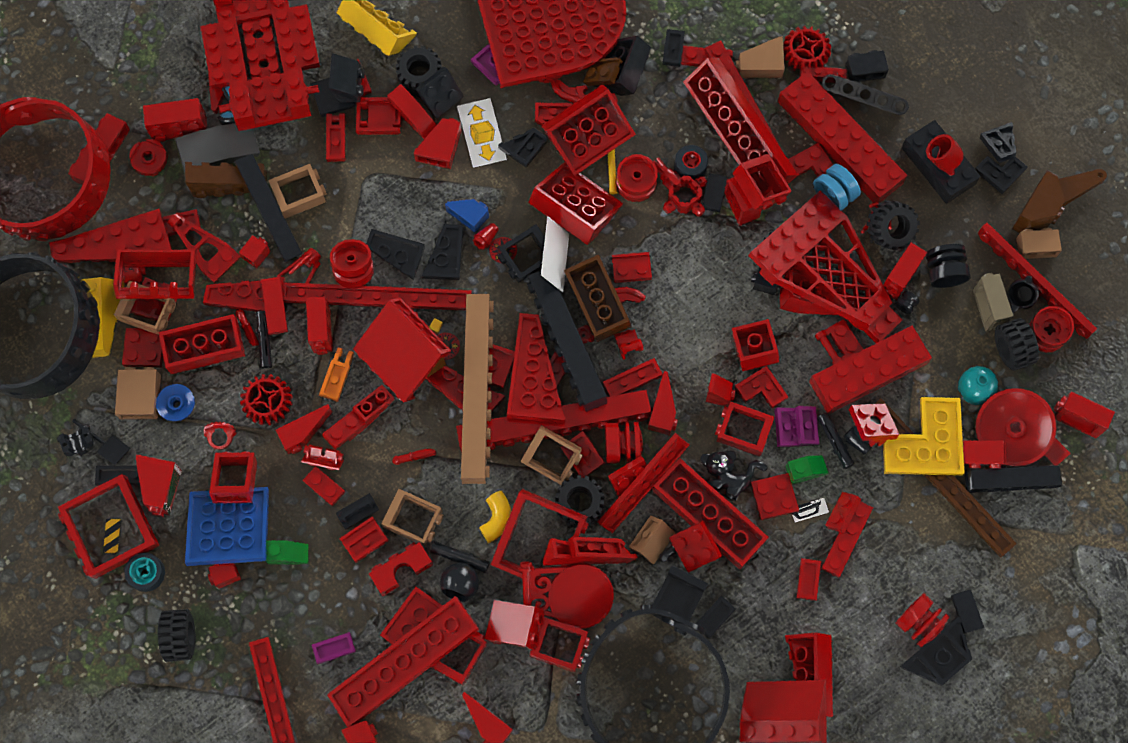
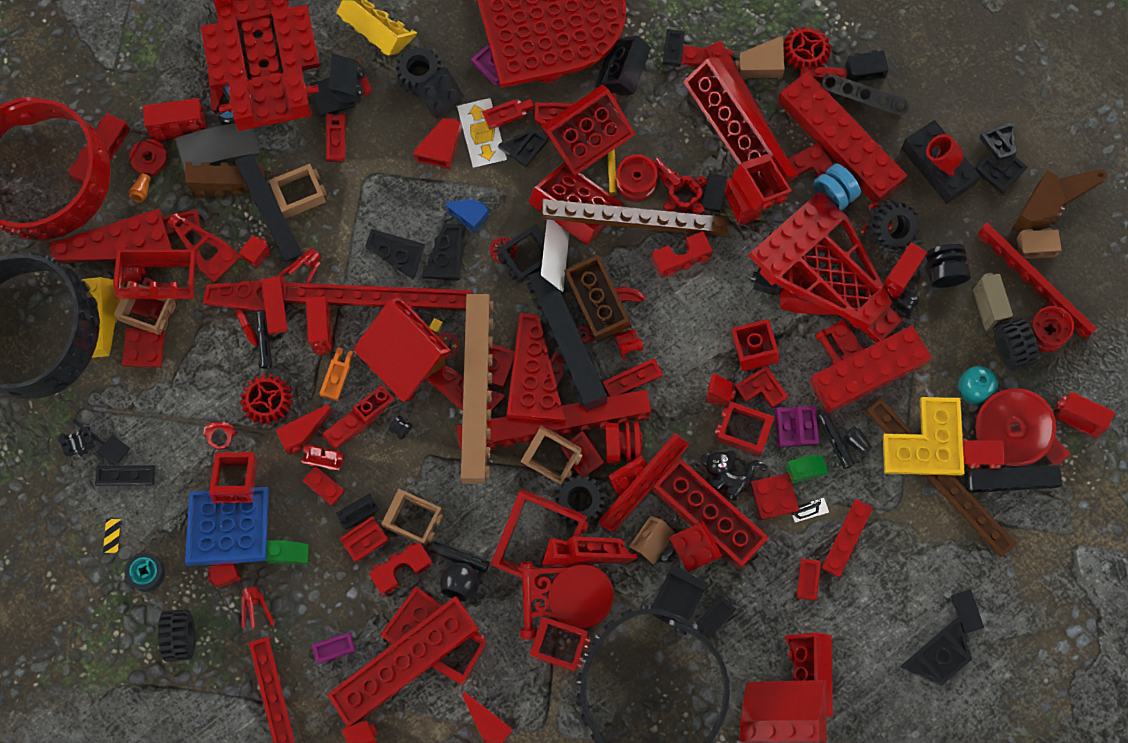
red window [58,474,160,579] -> none
medium nougat brick [115,367,161,419] -> none
red slope [136,454,182,517] -> none
blue dish [156,384,195,422] -> none
red brick [158,314,246,374] -> none
red wheel [330,239,374,288] -> none
red container [356,97,401,135] -> none
red slope [387,84,436,139] -> none
red piece [392,448,436,465] -> none
red cone [473,223,499,250] -> none
yellow cylinder [479,490,511,544] -> none
panel [485,600,544,650] -> none
red piece [551,79,587,103] -> none
reddish brown plate [583,57,623,86] -> none
red plate [612,252,652,283] -> none
red slope [648,371,678,436] -> none
black wheel [674,145,708,180] -> none
red plate [825,492,861,533] -> none
piece [849,404,900,447] -> none
red wheel [895,593,950,647] -> none
black hair [1007,276,1039,313] -> none
none -> orange cone [129,174,151,202]
none -> red plant [241,587,275,629]
none -> black wheel [388,415,412,440]
none -> red hinge [482,99,534,130]
none -> plate [542,199,728,237]
none -> red arch [651,231,713,278]

